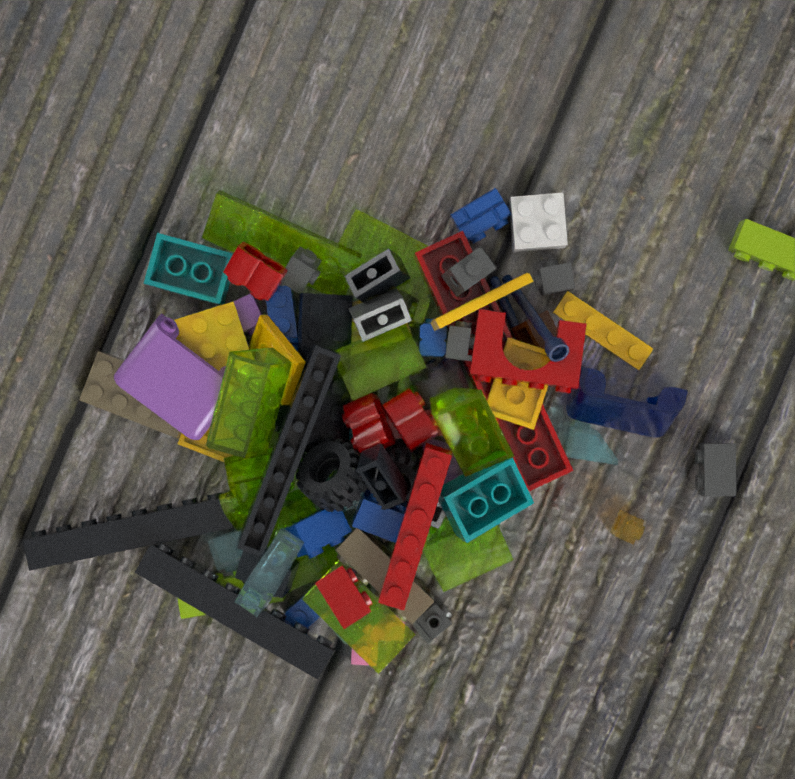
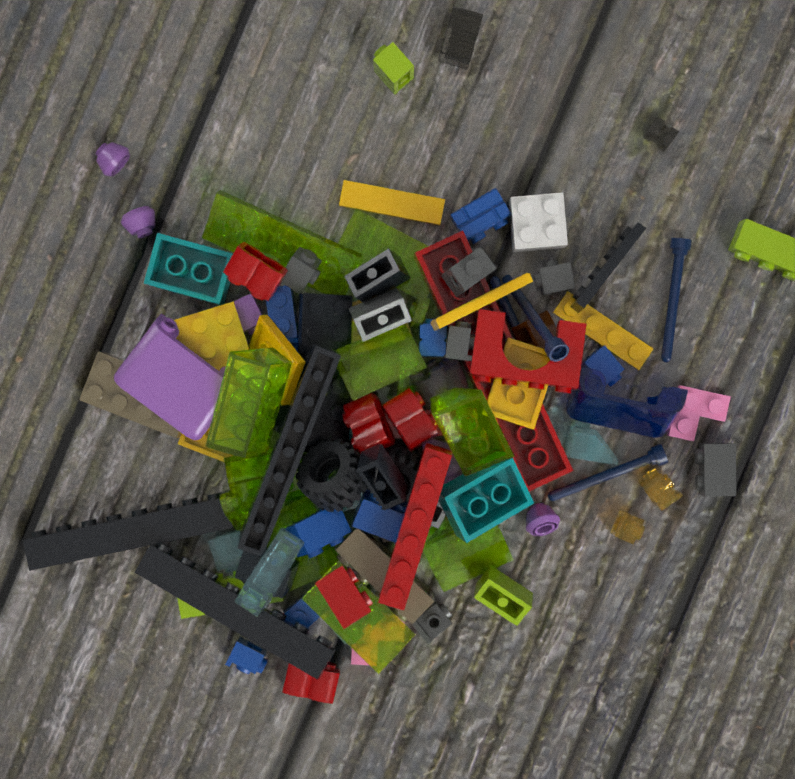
none -> medium lavender cone [96,142,130,176]
none -> medium lavender cone [121,206,155,238]
none -> blue brick [225,637,268,674]
none -> red brick [282,662,340,704]
none -> yellow tile [339,180,445,226]
none -> lime brick [373,42,414,95]
none -> clear smoke brick [435,6,483,70]
none -> lime brick [474,565,533,626]
none -> medium lavender cone [526,503,560,536]
none -> dark blue piece [548,444,668,501]
none -> black plate [571,222,646,313]
none -> blue brick [582,345,625,387]
none -> clear yellow brick [639,468,683,511]
none -> clear smoke wheel [642,116,679,152]
none -> dark blue piece [661,238,692,363]
none -> bright pink plate [667,385,731,441]

